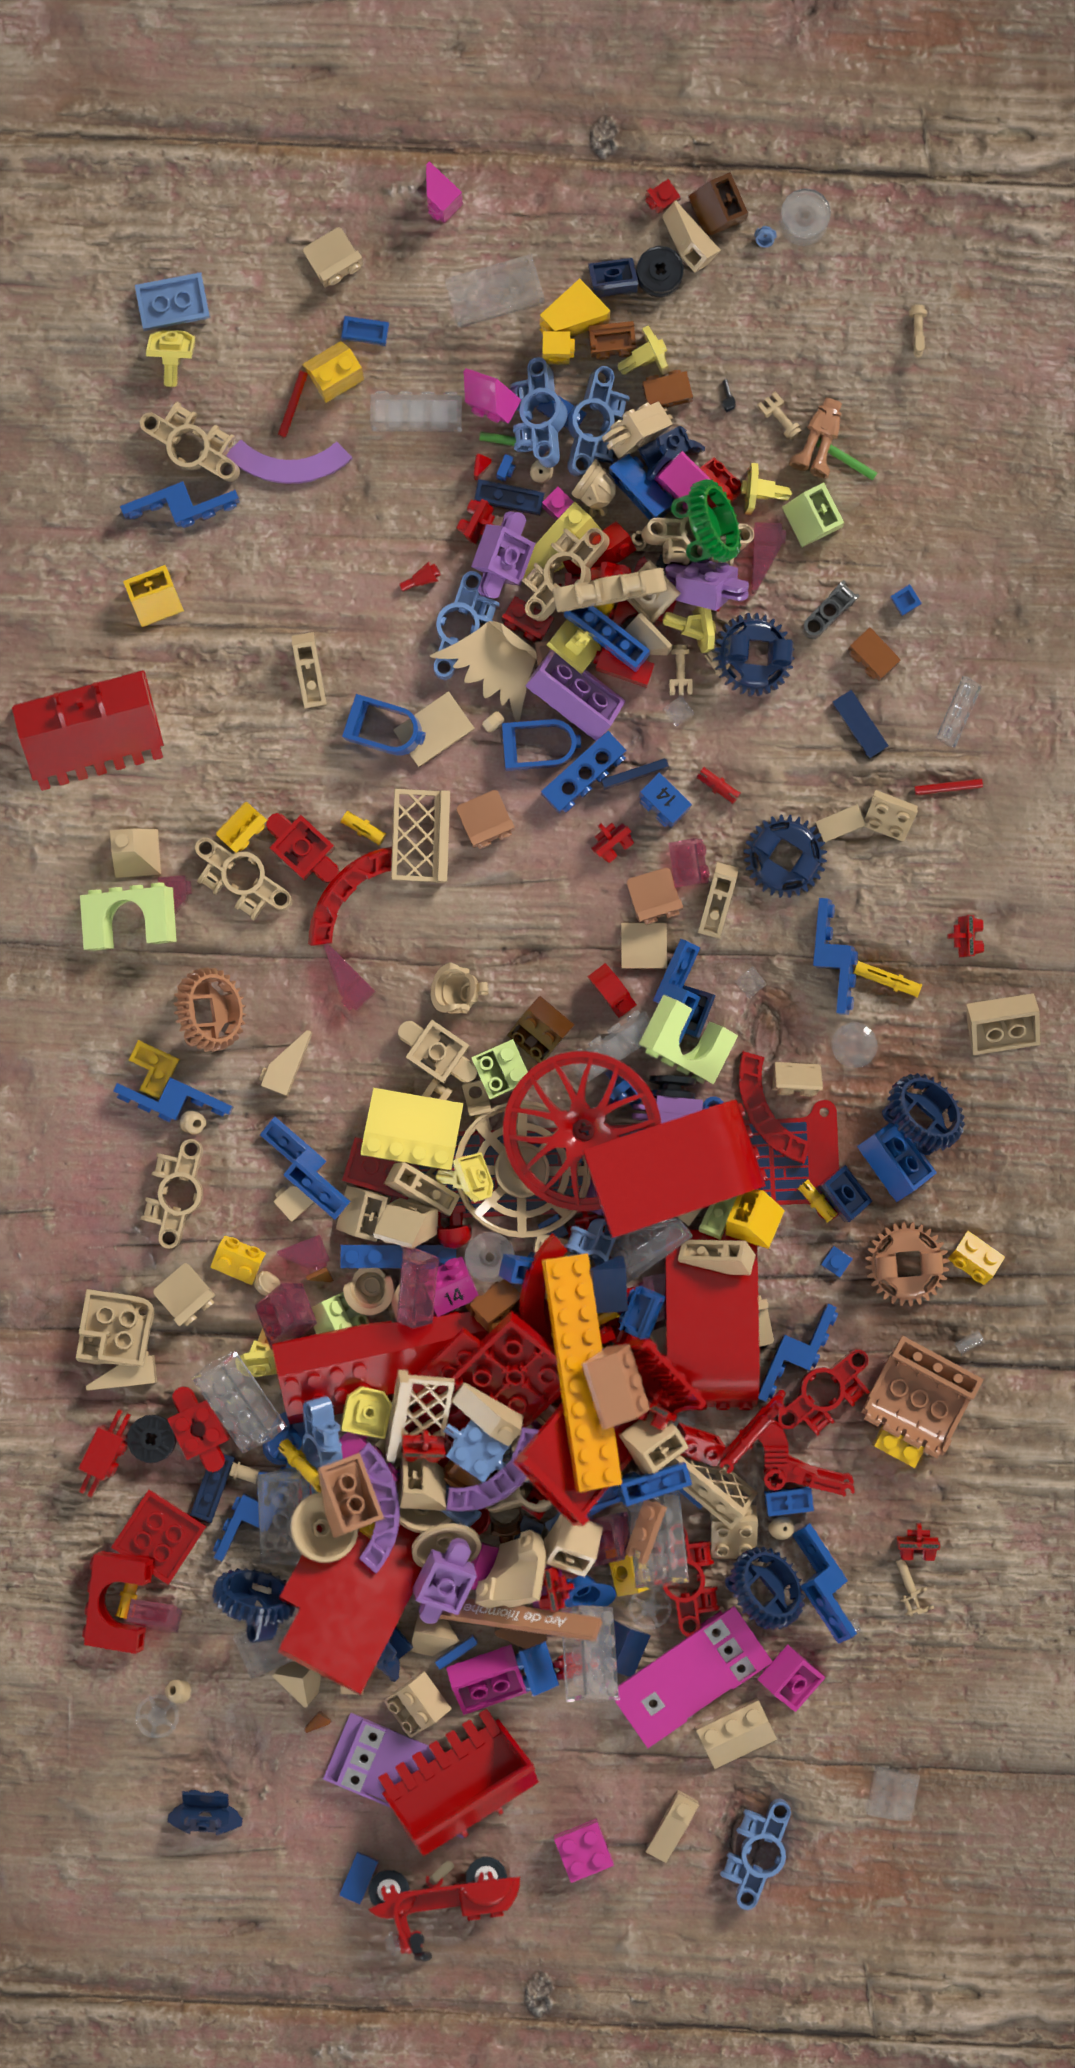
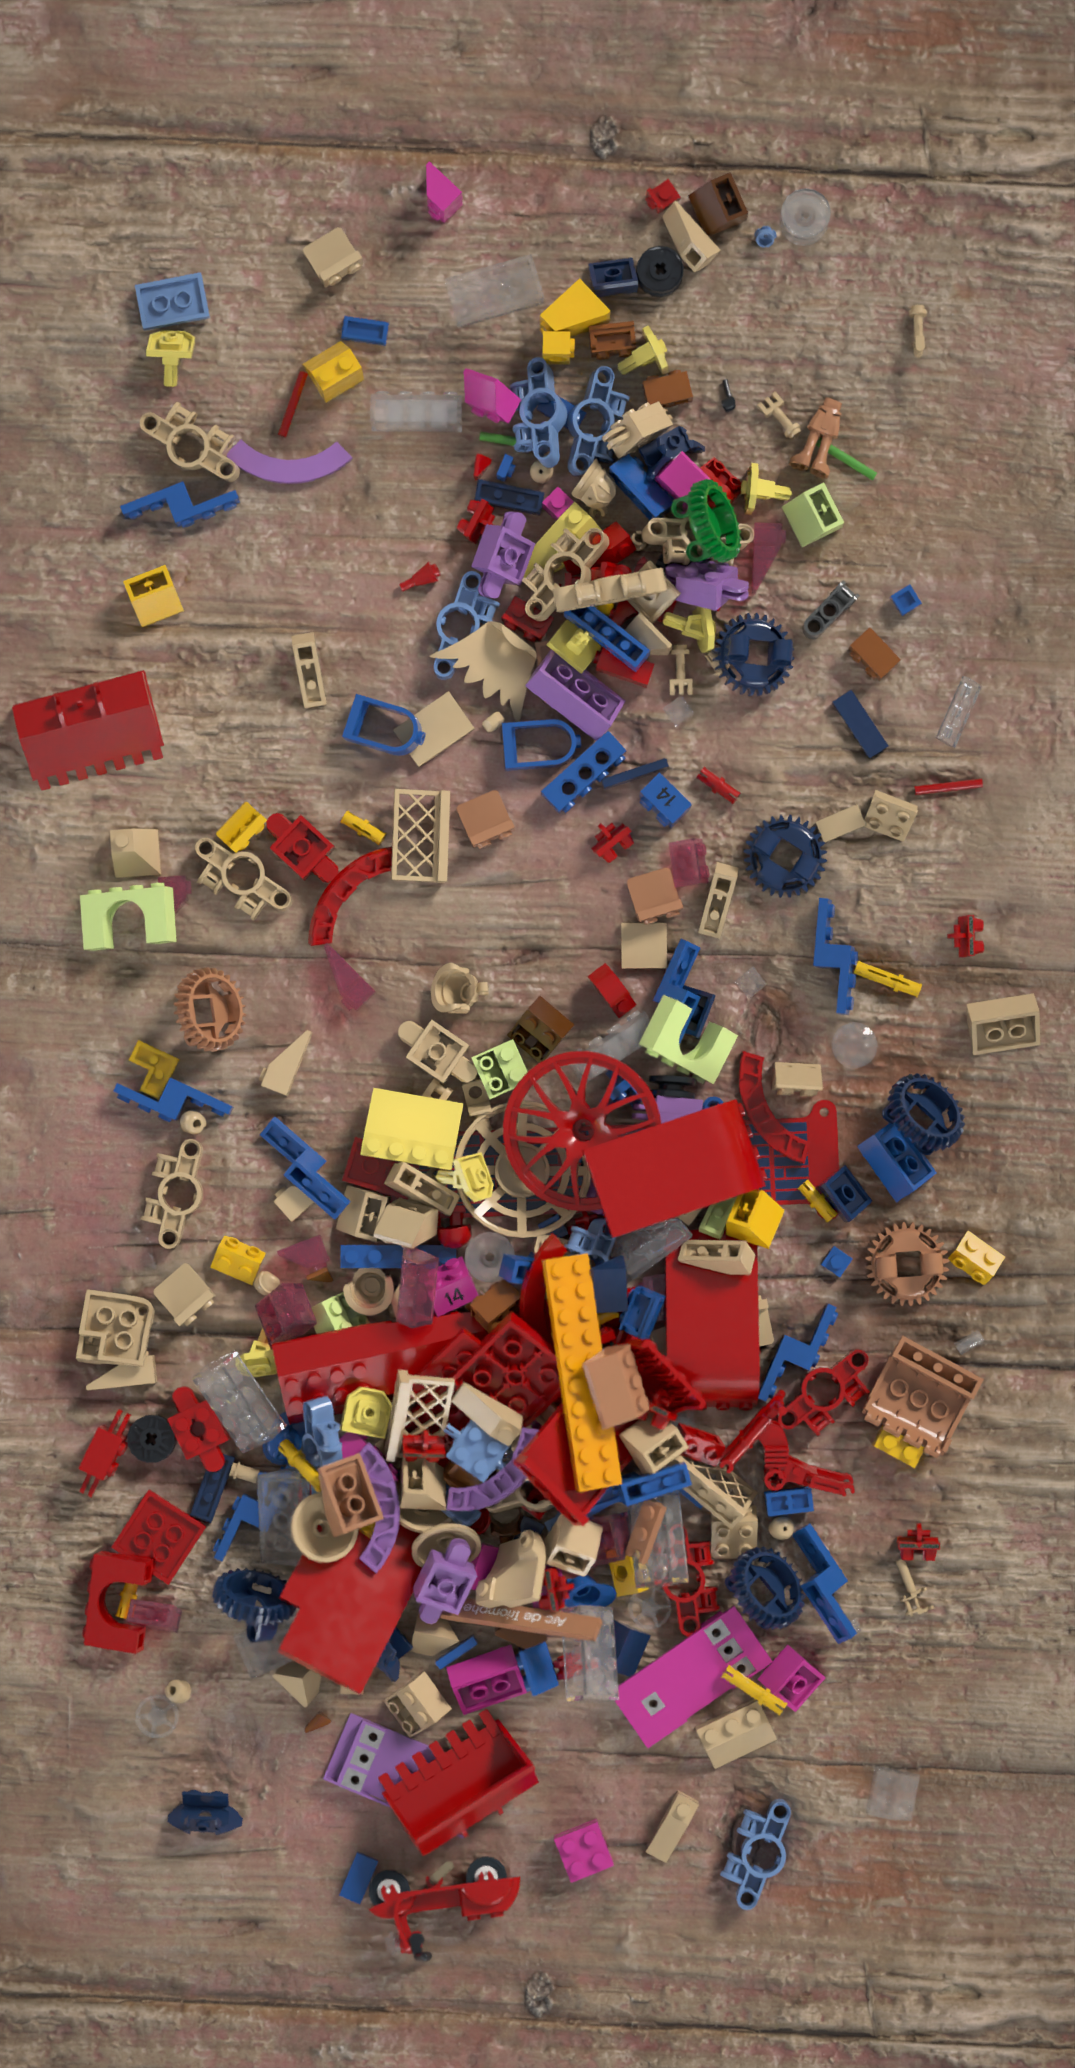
none -> yellow pin [721,1665,788,1716]

